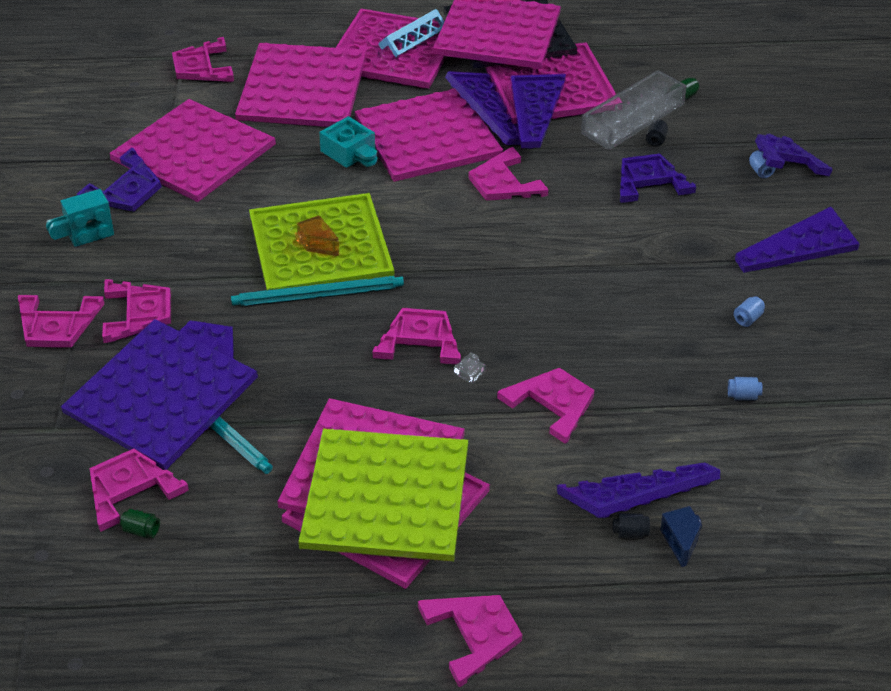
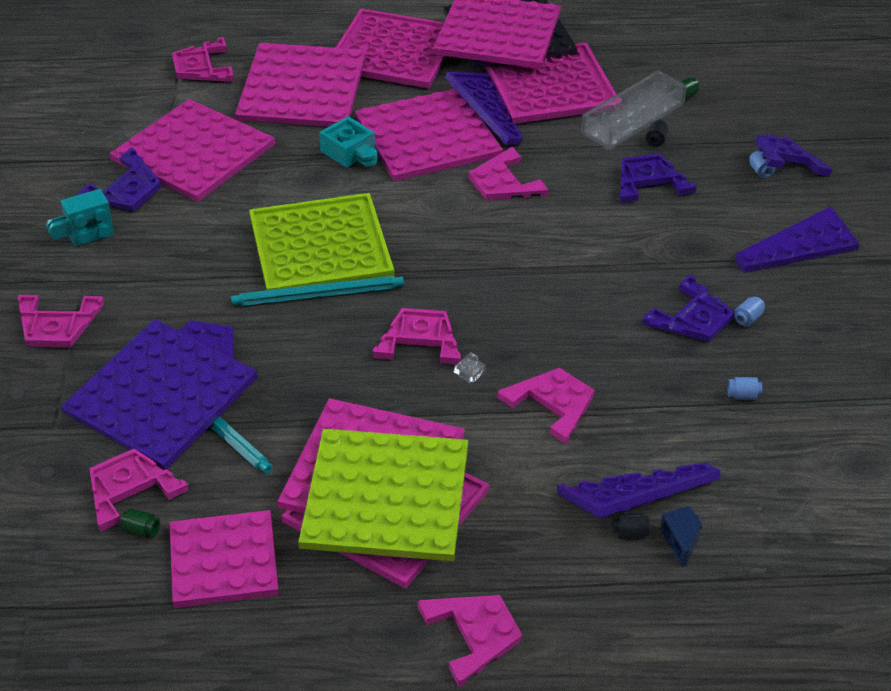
dark pink wing [102,279,171,343] -> none
clear orange slope [295,215,339,256] -> none
medium azure fence [378,9,445,57] -> none
dark purple wing [510,74,566,149] -> none
none -> dark pink plate [170,510,279,608]
none -> dark purple wing [642,275,734,342]

